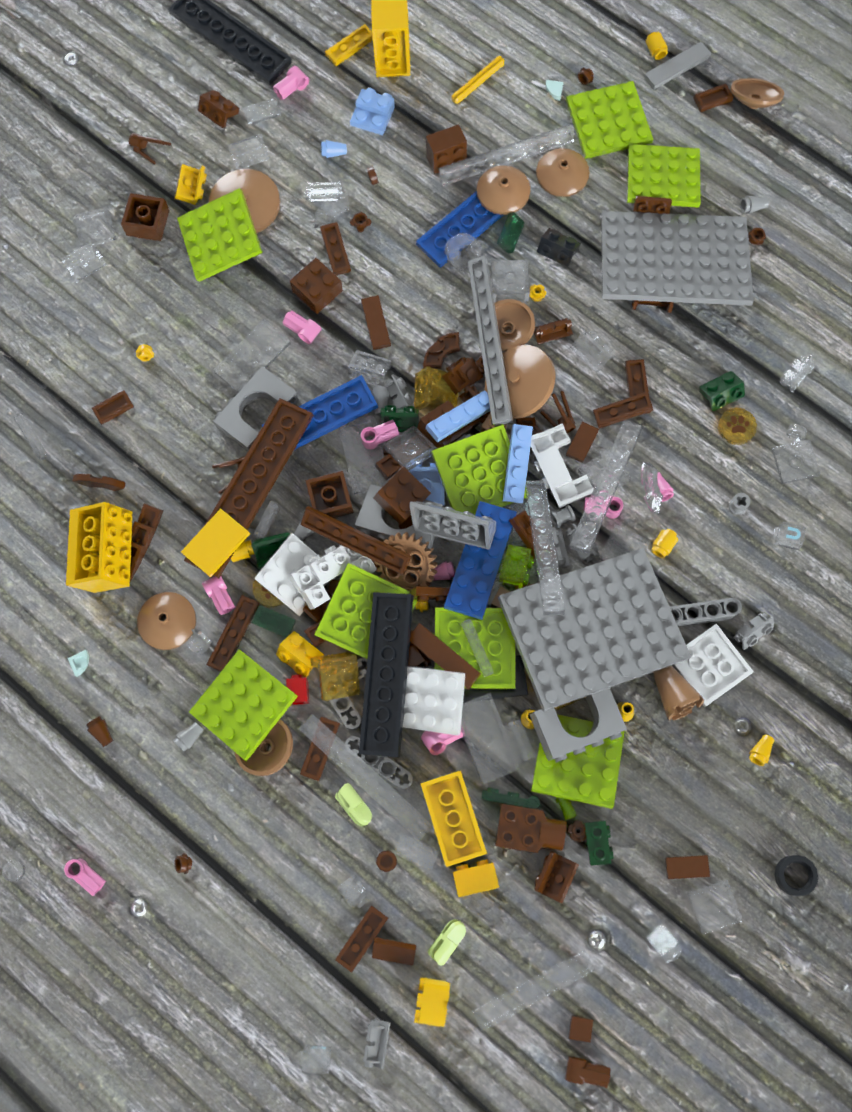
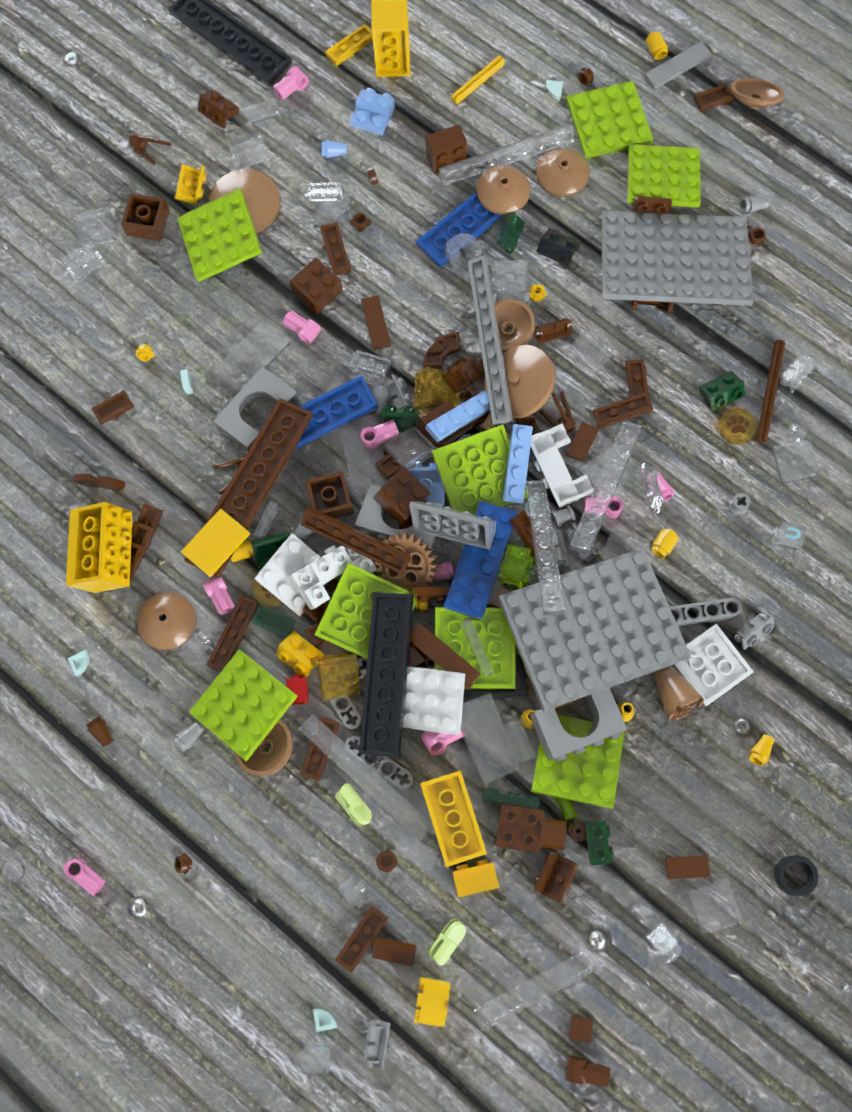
none -> light aqua tile [180,369,193,395]
none -> light aqua tile [313,1008,338,1032]
none -> reddish brown axle [756,339,785,443]

